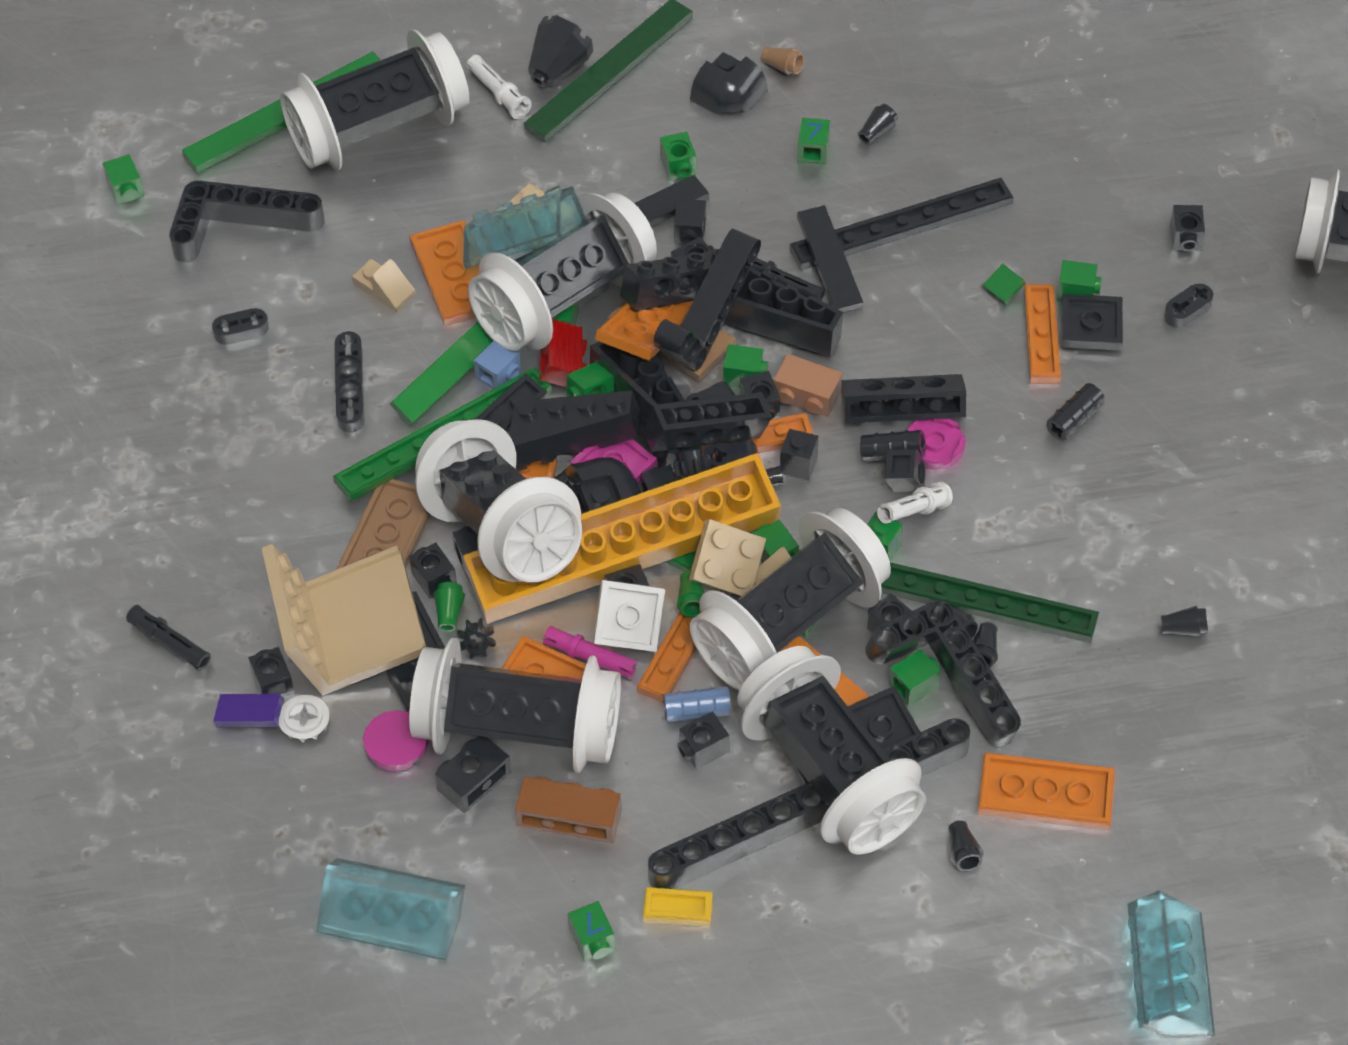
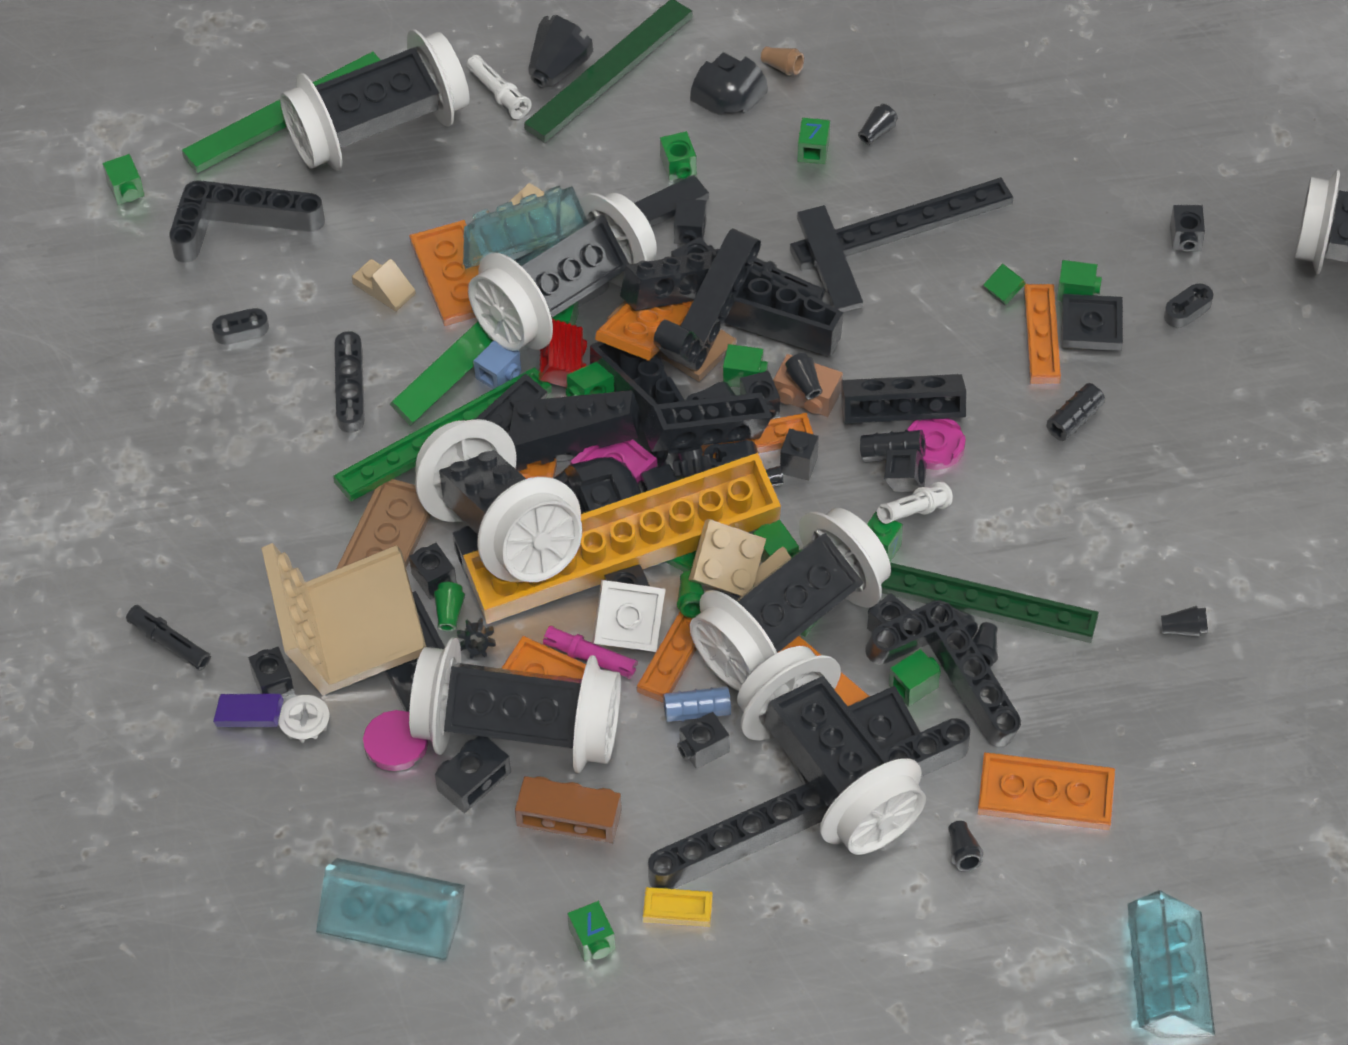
none -> black cone [785,353,823,400]

